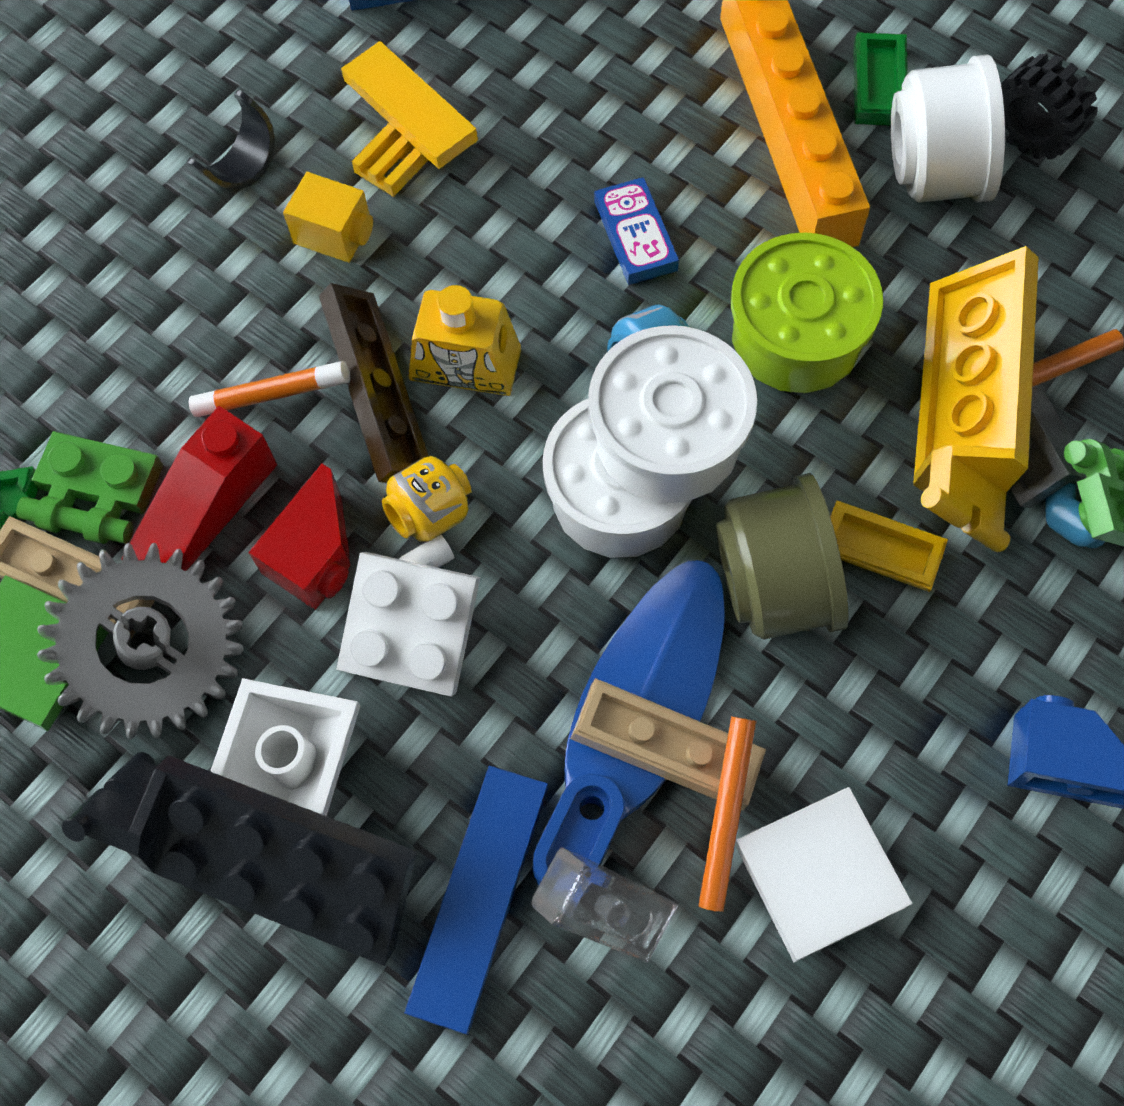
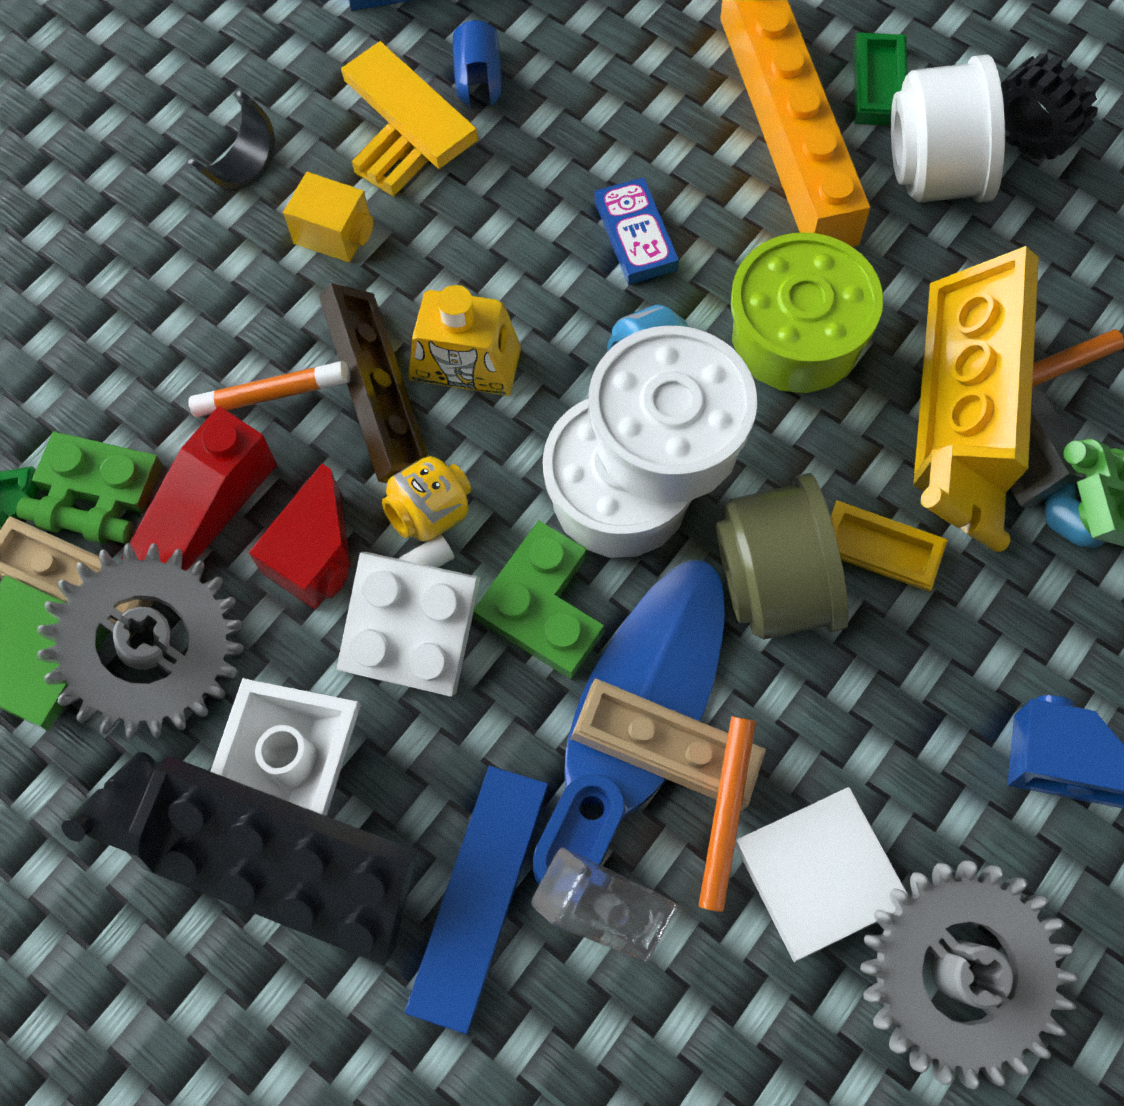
none -> blue piece [452,20,502,108]
none -> bright green plate [473,520,604,680]
none -> light grey gear [860,861,1079,1090]

